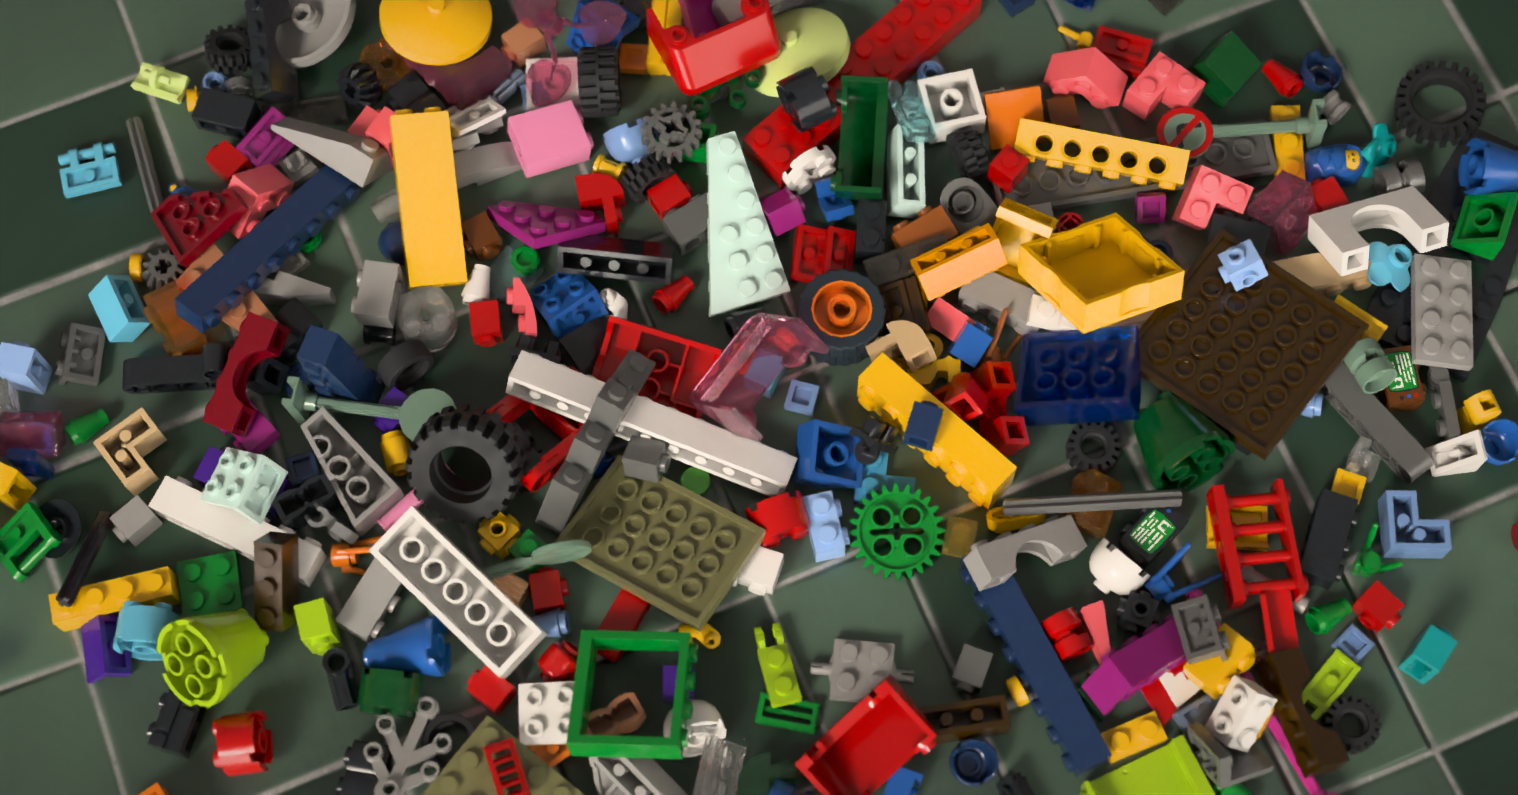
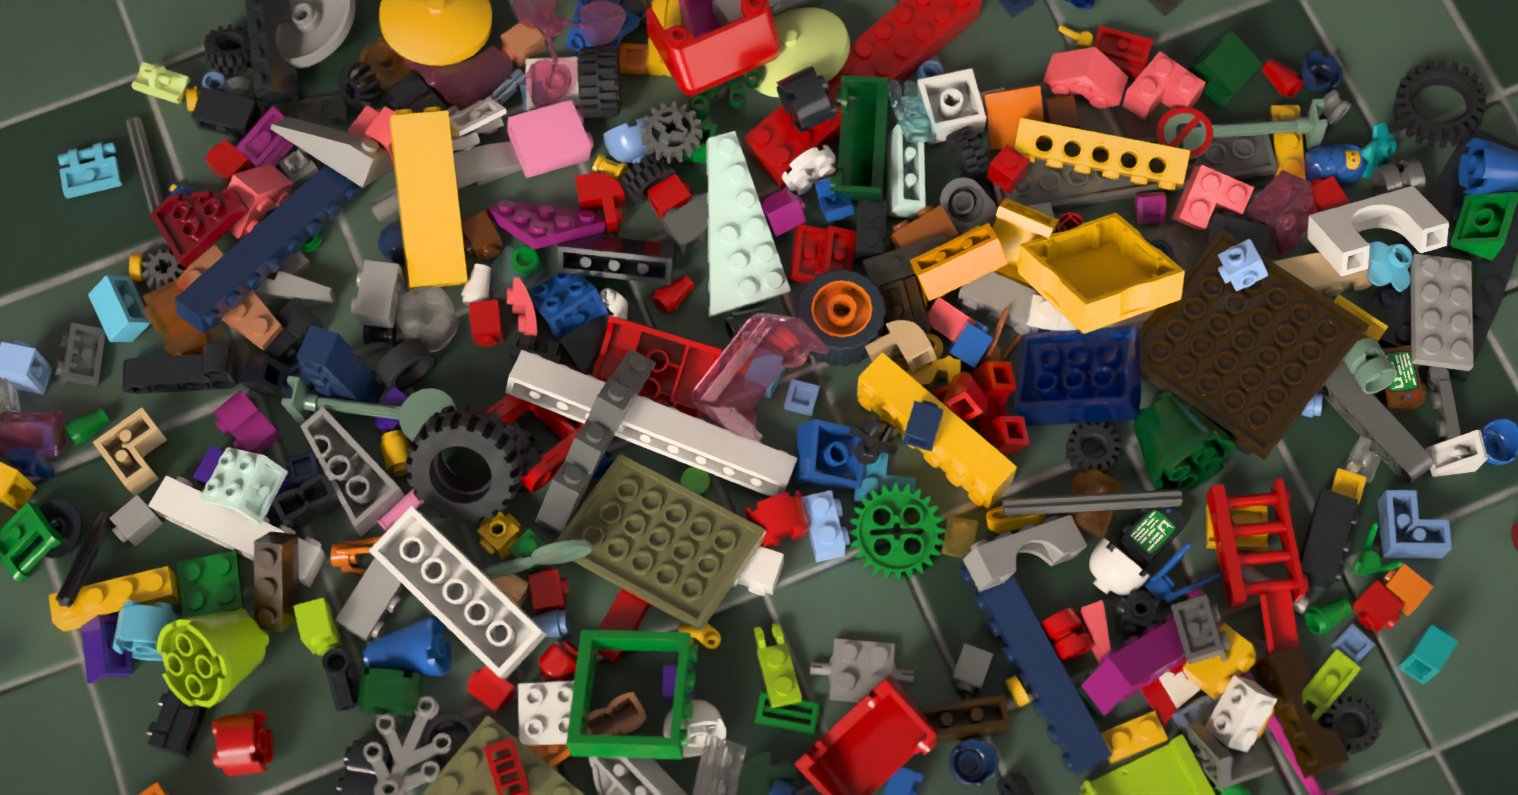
dark red arch [202,311,291,438] -> none
dark grey plate [304,502,359,545] -> none
dark grey brick [622,435,671,483] -> none
yellow leg [1456,390,1502,435] -> none
none -> orange brick [1381,564,1433,616]

